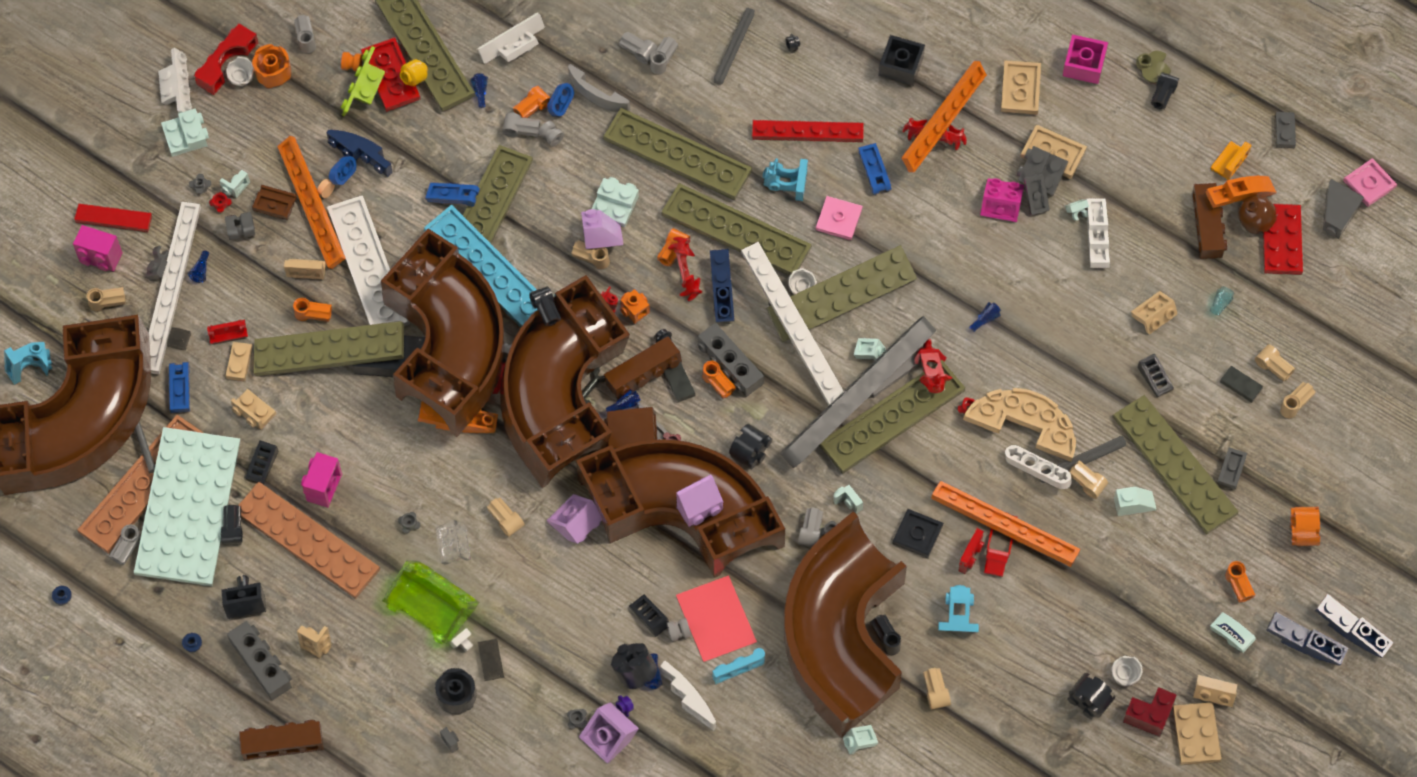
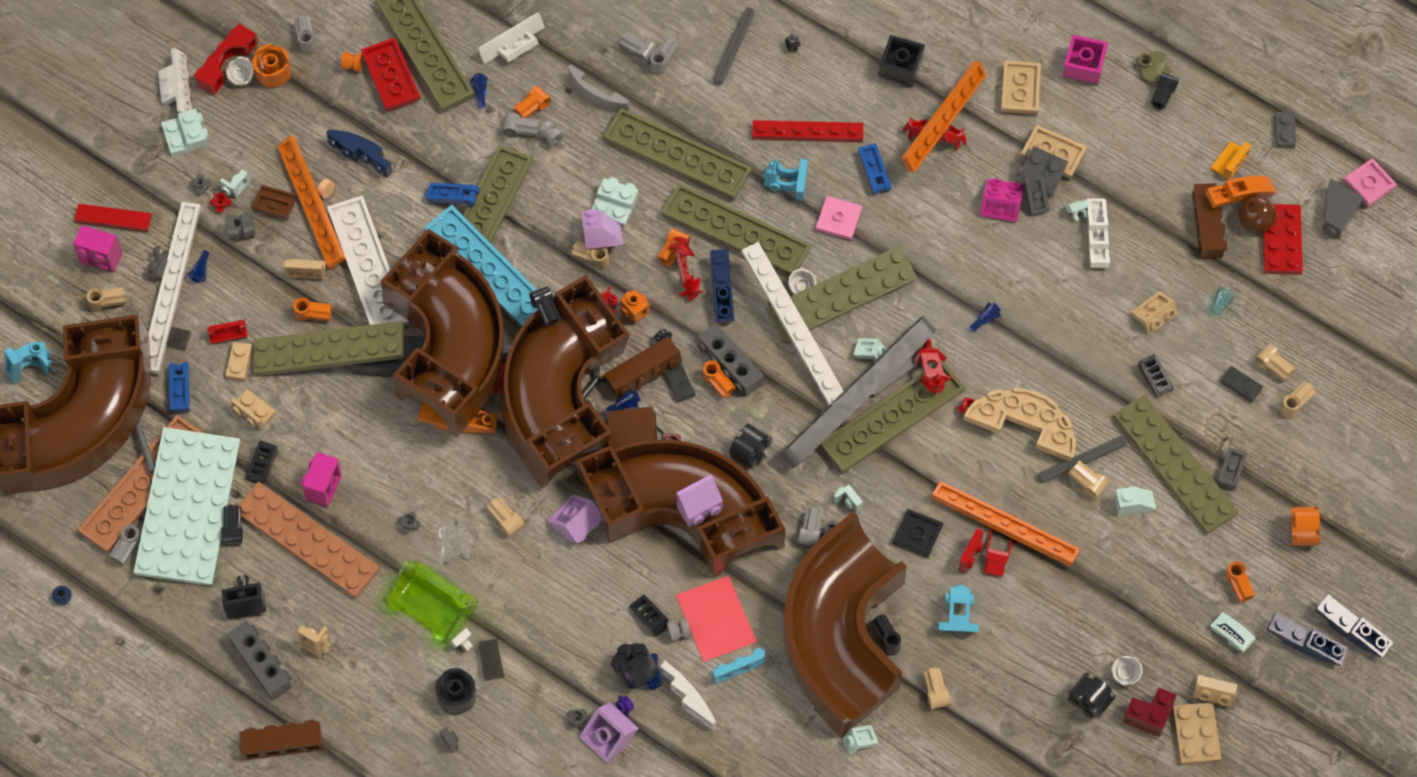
dark blue plate [182,633,202,652] -> none
blue plate [329,156,356,185] -> none
lime bracket [340,46,385,116] -> none
yellow head [400,59,428,86] -> none
blue plate [547,83,574,117] -> none
white beam [1005,445,1071,489] -> none

